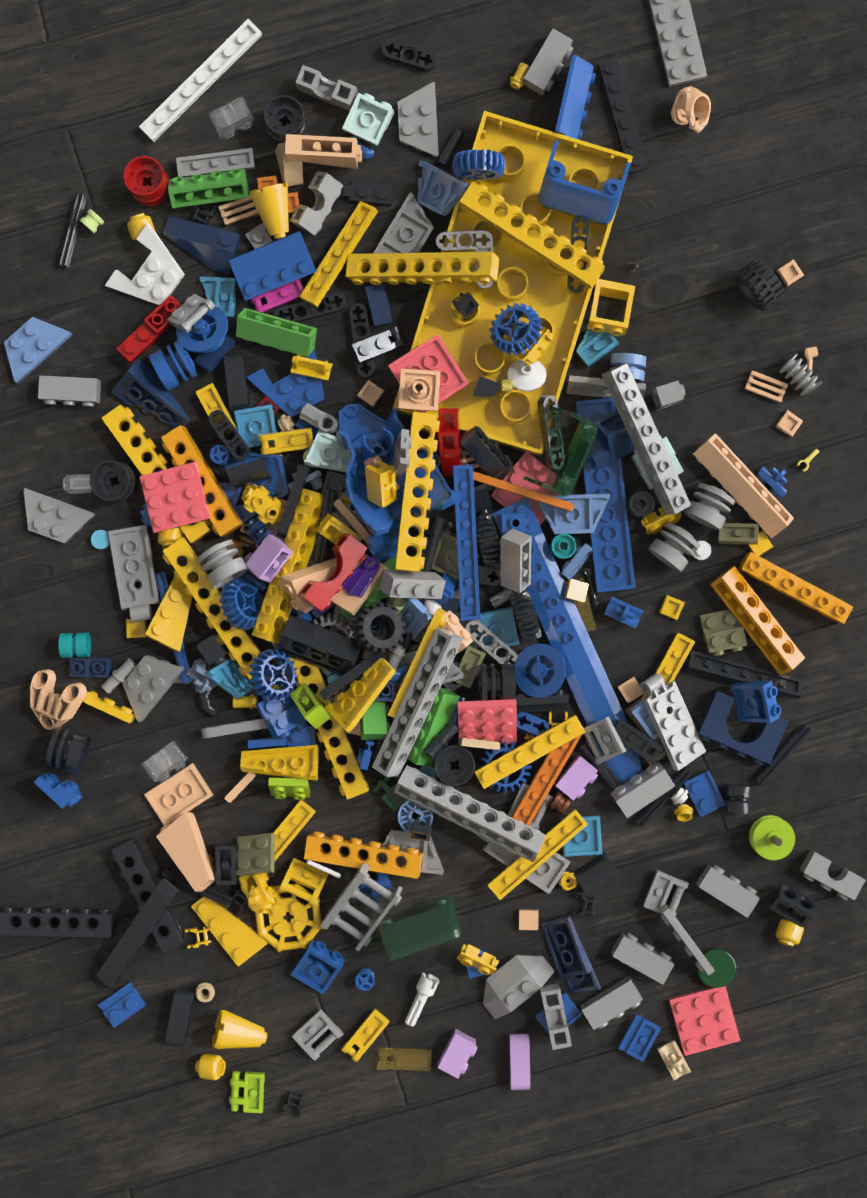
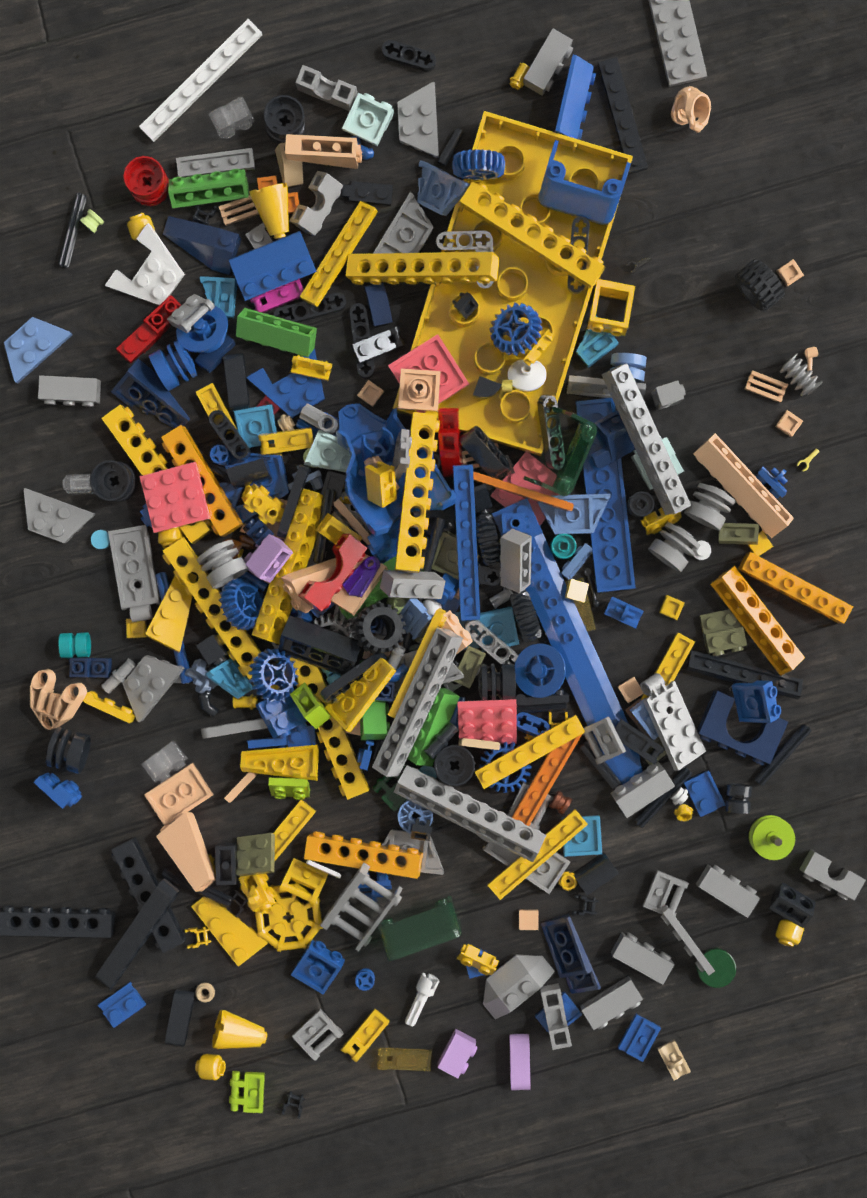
lavender brick [555,754,598,801] -> none
coral plate [669,986,740,1056] -> none

